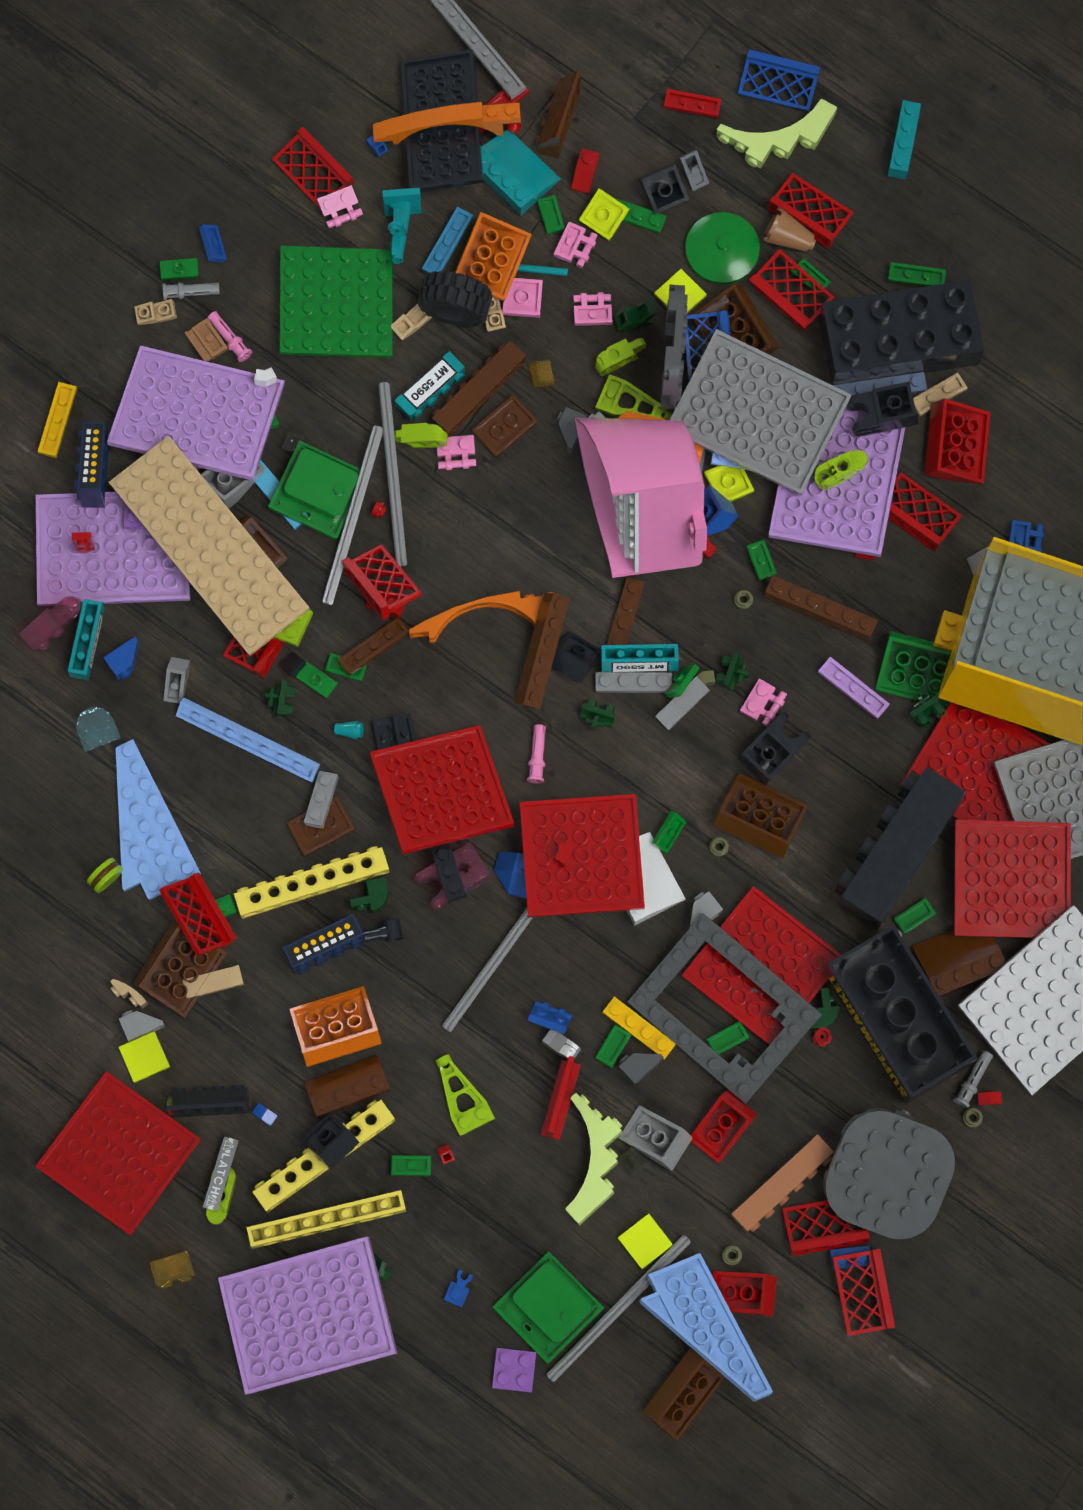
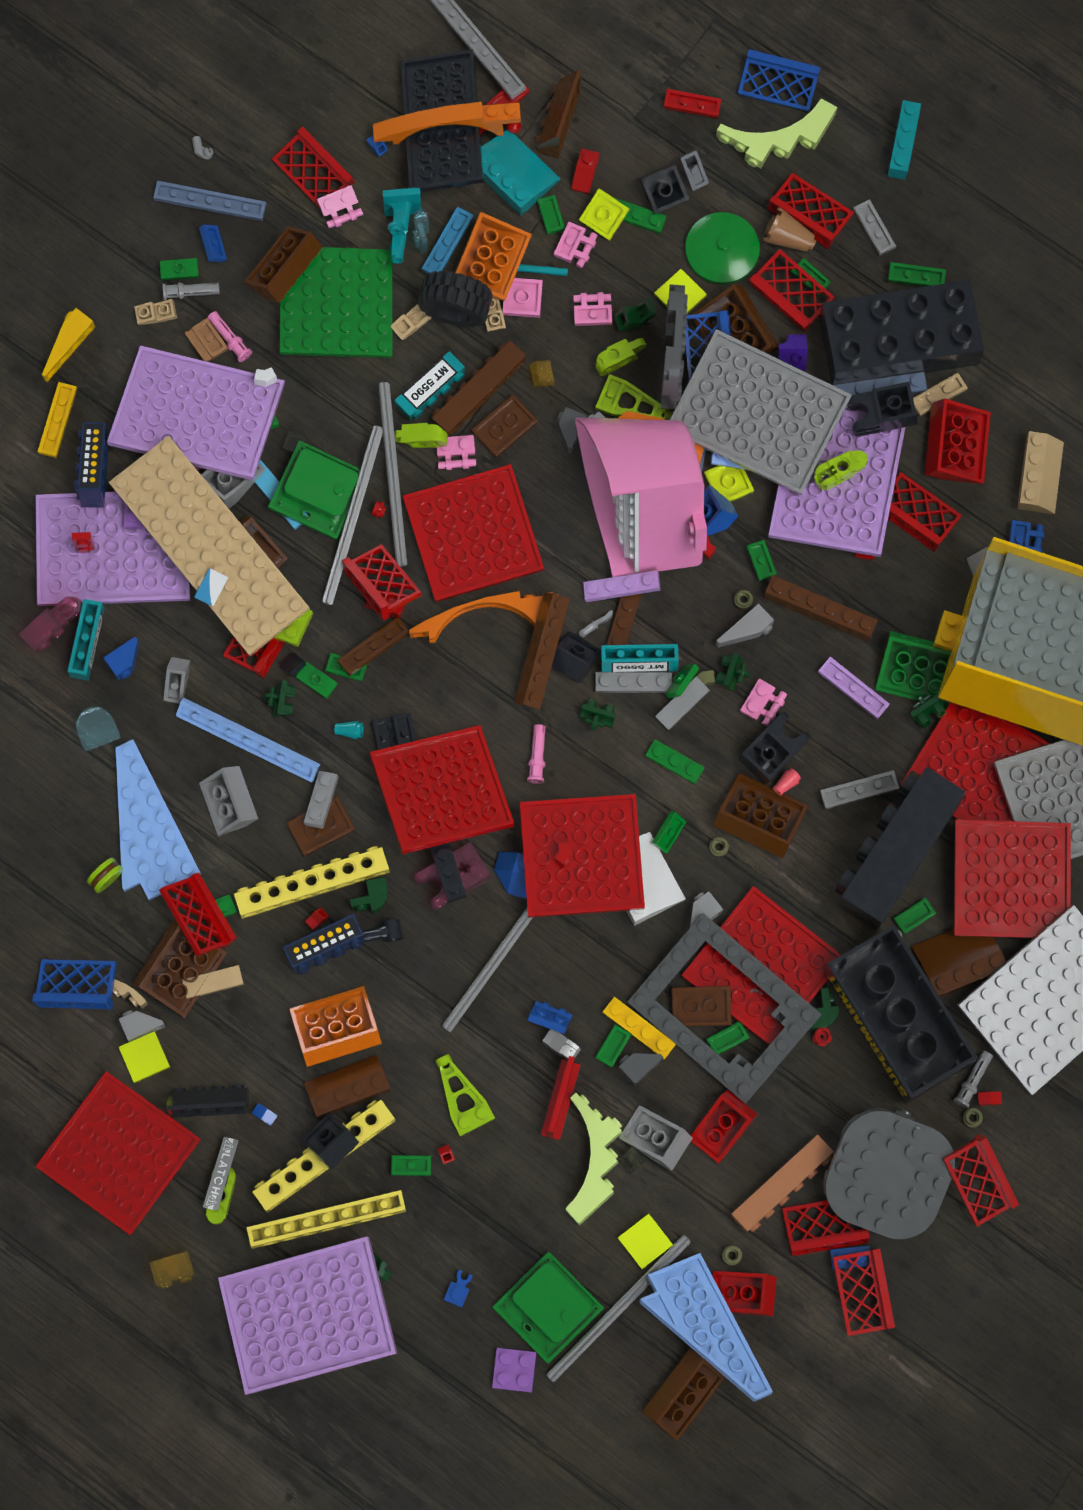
none -> blue fence [32,959,117,1010]
none -> yellow slope [42,308,95,382]
none -> sand blue plate [153,181,267,222]
none -> light grey arm [192,136,213,160]
none -> sticker [194,568,228,606]
none -> light grey slope [199,766,258,836]
none -> reddish brown slope [244,226,322,303]
none -> red piece [305,908,329,932]
none -> red plate [403,464,544,602]
none -> clear light blue slope [412,208,429,254]
none -> light grey piece [579,610,613,637]
none -> lavender plate [583,570,660,602]
none -> green plate [645,740,705,785]
none -> reddish brown tile [672,986,732,1026]
none -> light grey slope [716,604,774,648]
none -> coral cone [773,768,801,796]
none -> dark purple brick [778,335,807,371]
none -> light grey plate [820,770,899,810]
none -> light grey tile [853,199,896,256]
none -> red fence [942,1134,1019,1227]
none -> tan slope [1017,431,1064,515]

